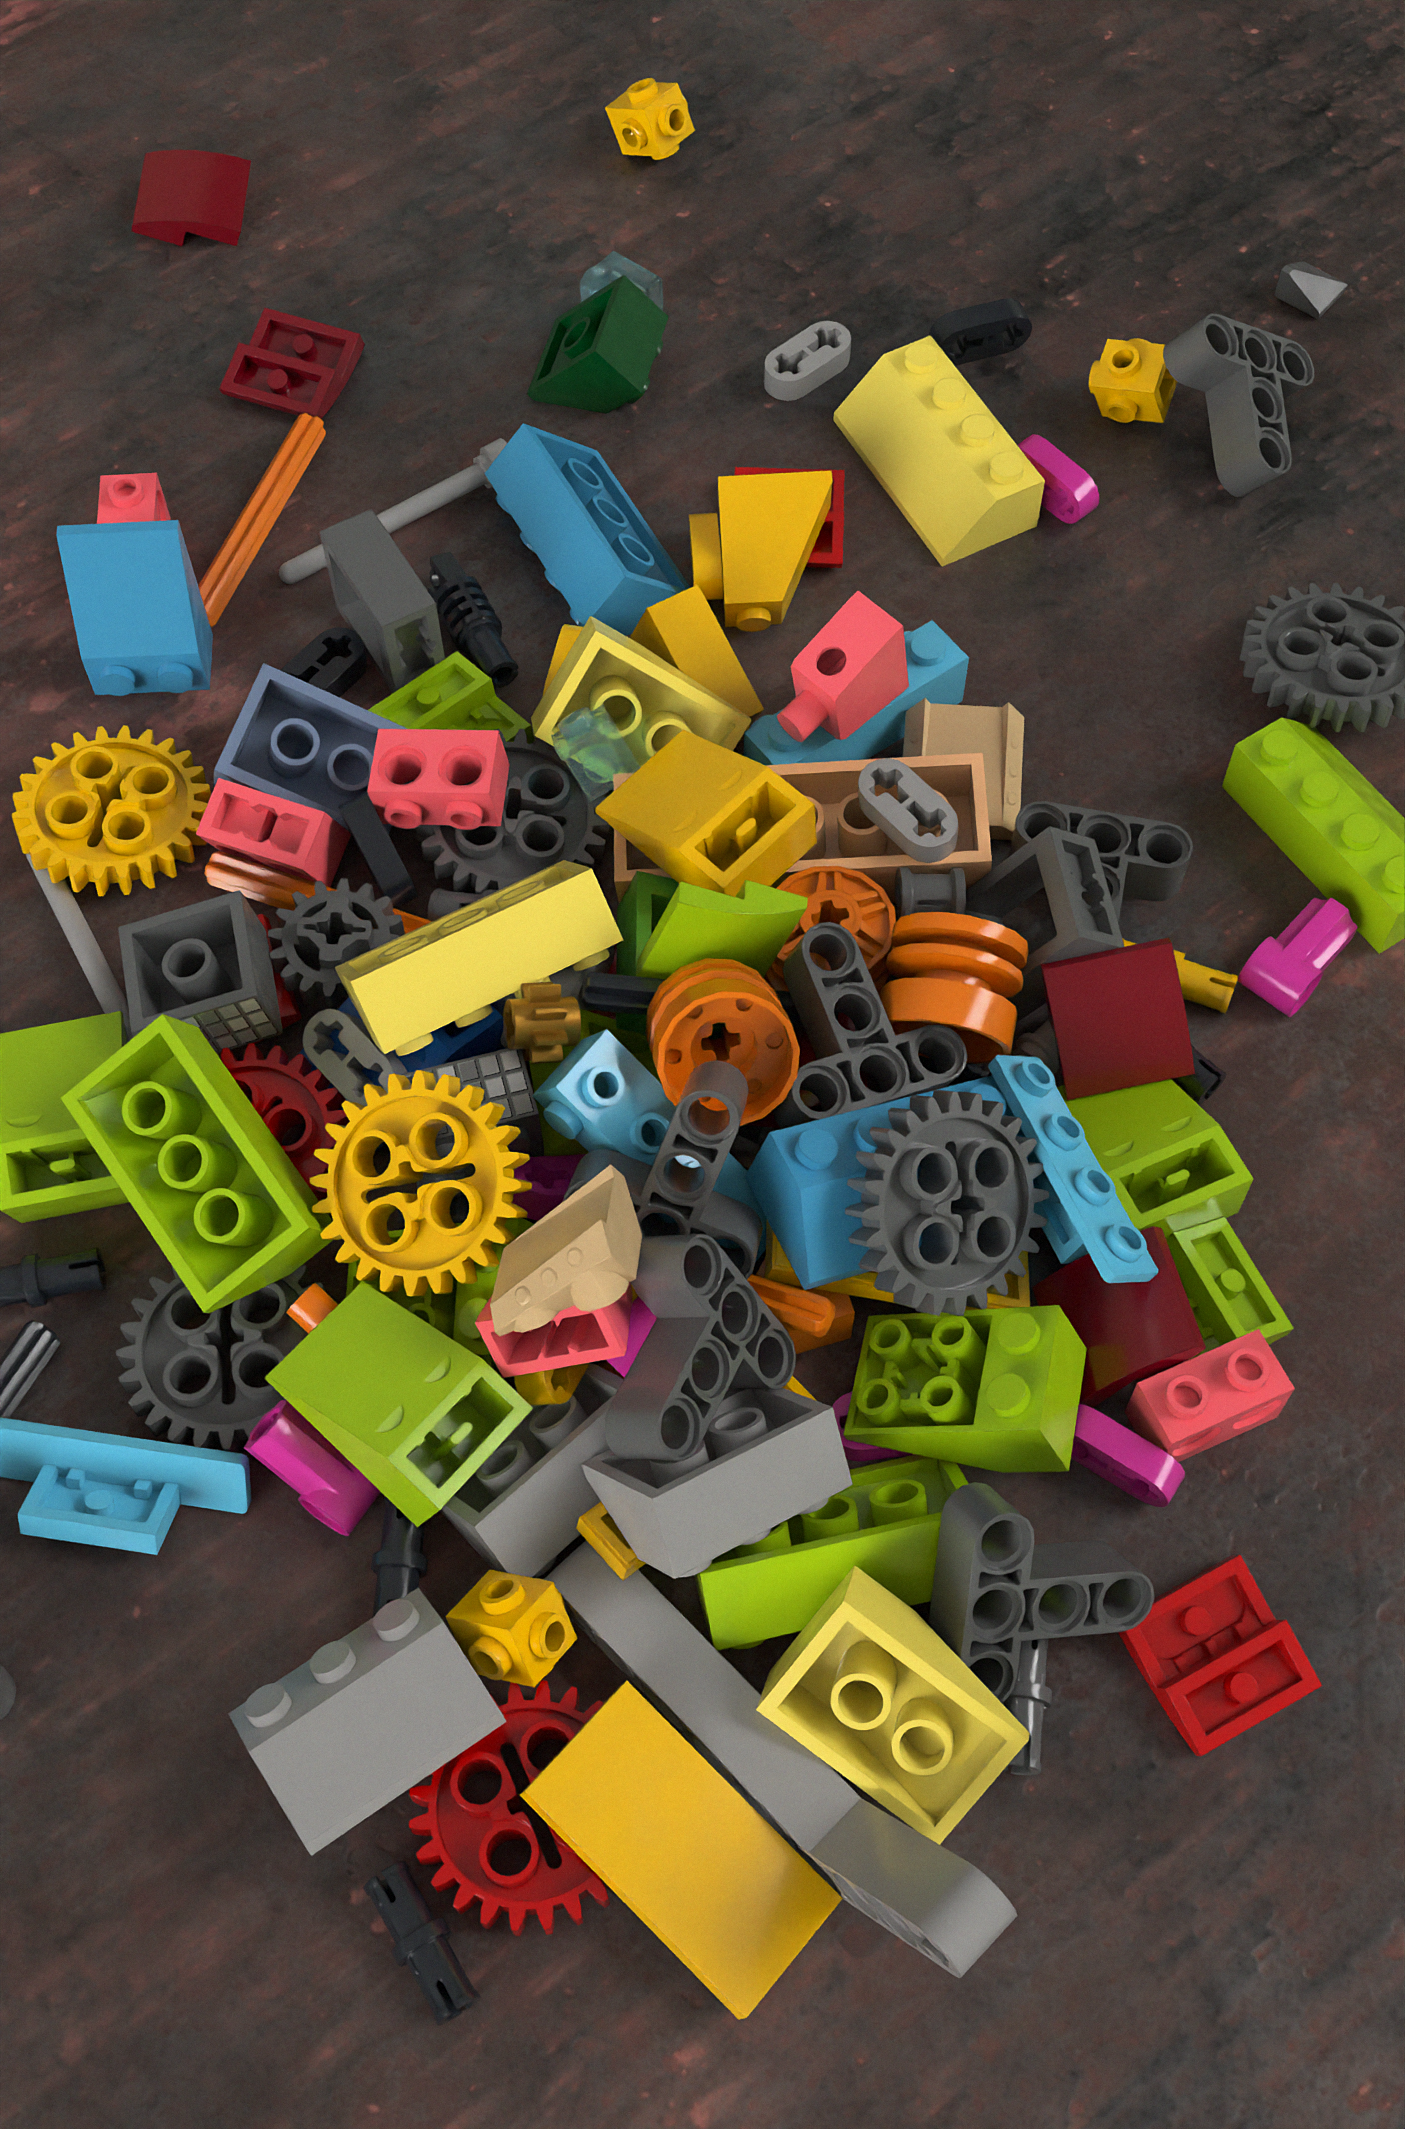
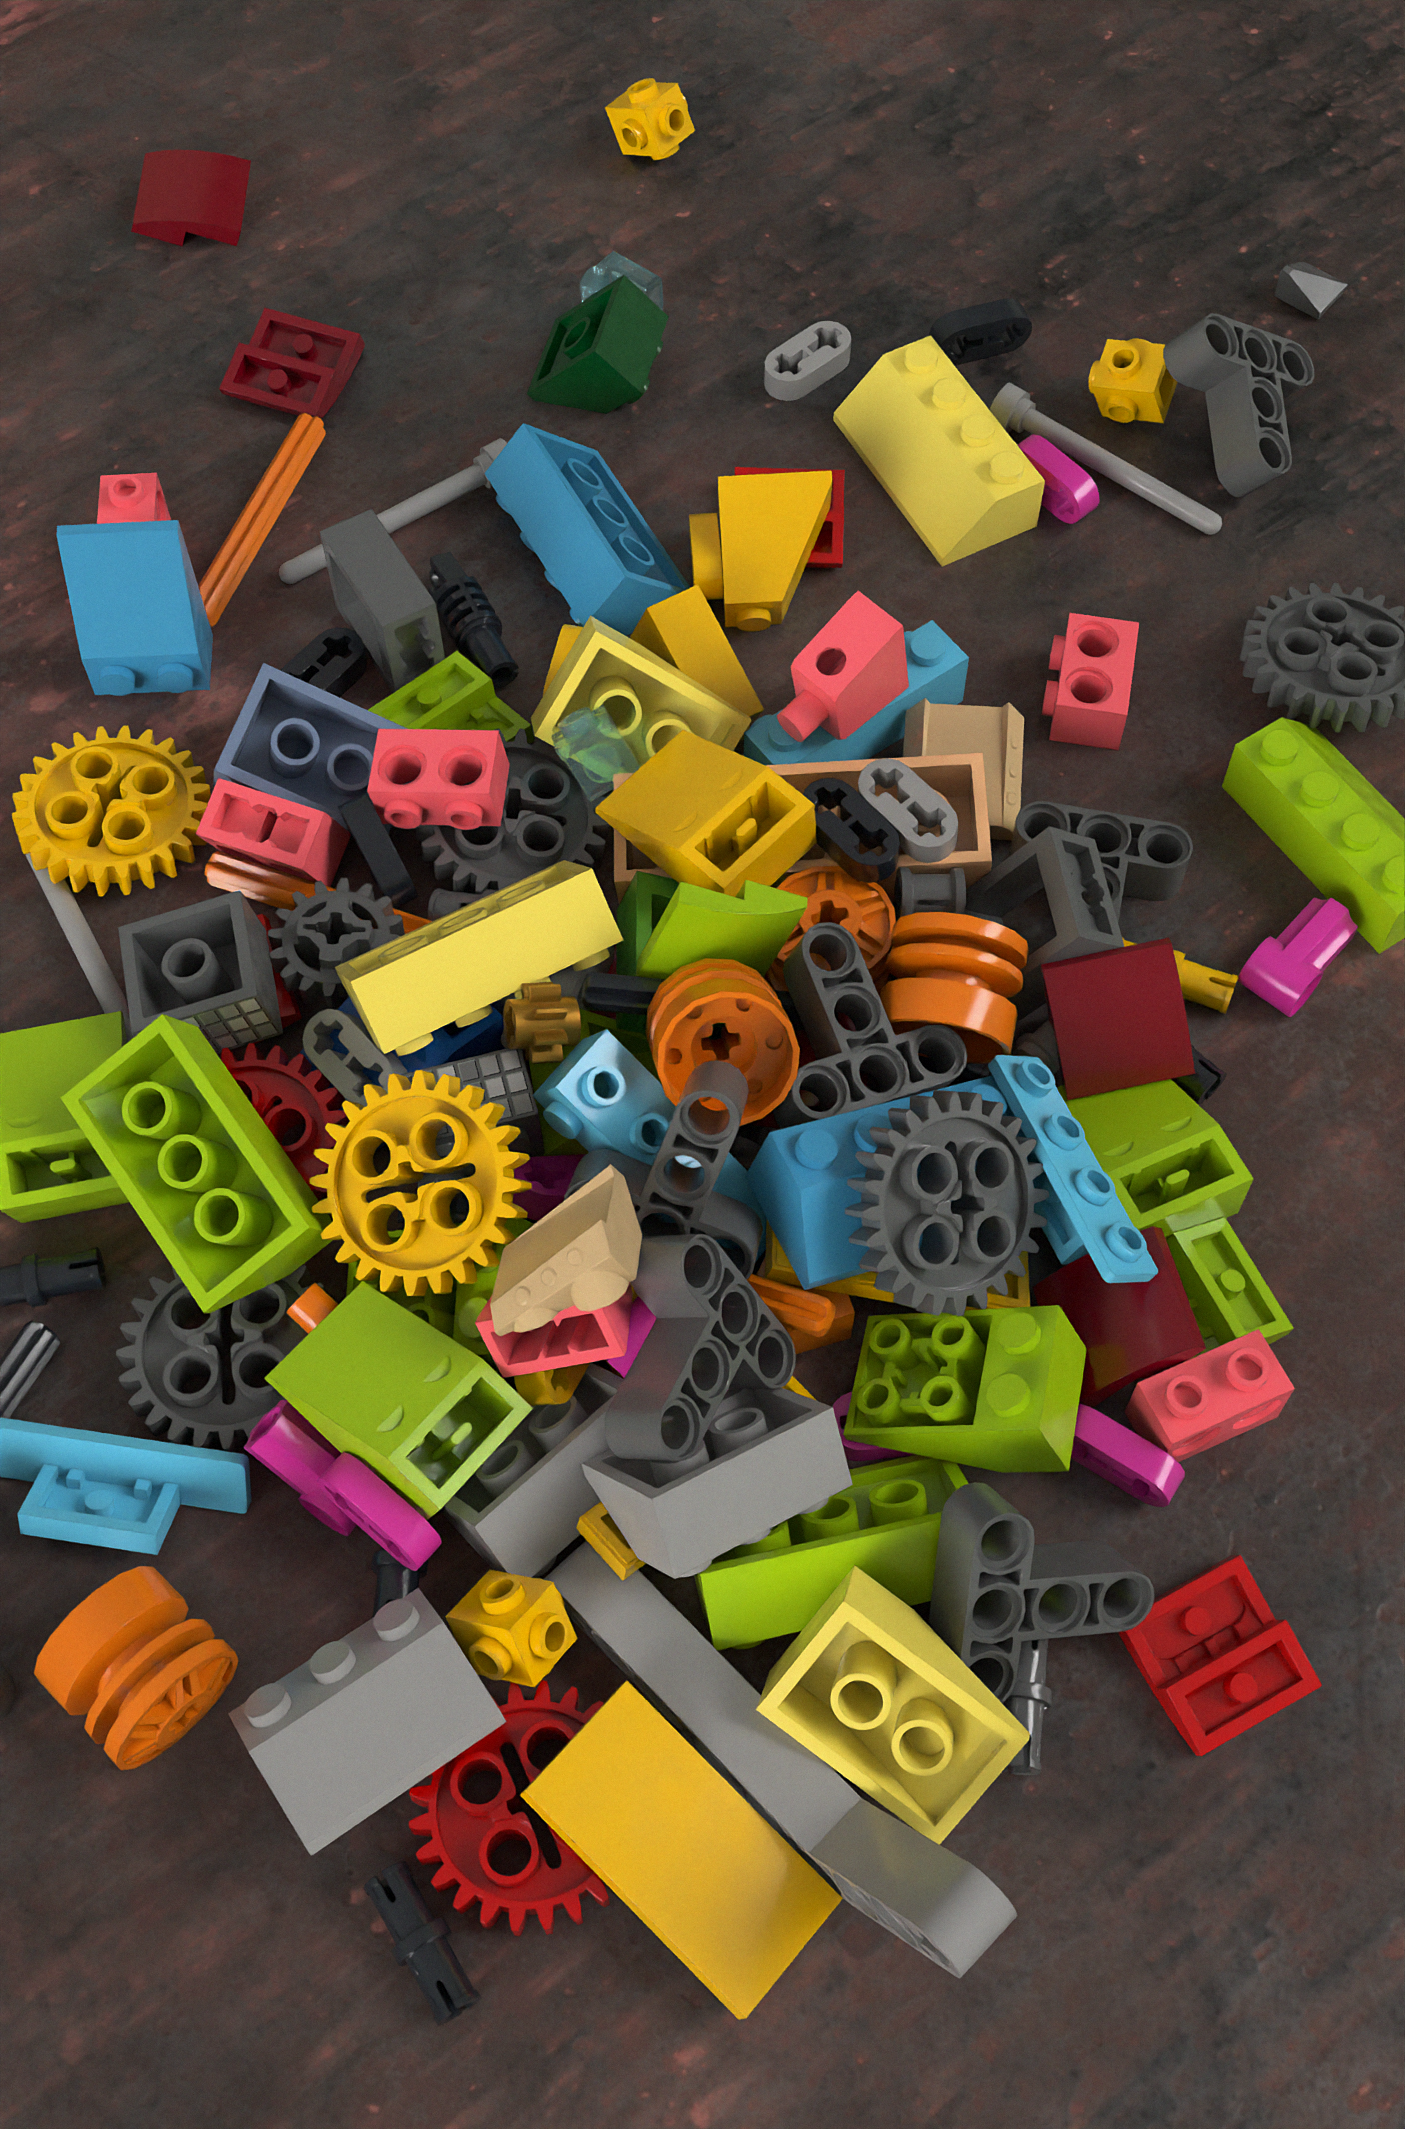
none -> orange wheel [34,1566,239,1770]
none -> dark pink beam [317,1452,442,1571]
none -> black beam [803,778,900,883]
none -> light grey piece [990,383,1222,535]
none -> coral brick [1041,613,1139,750]

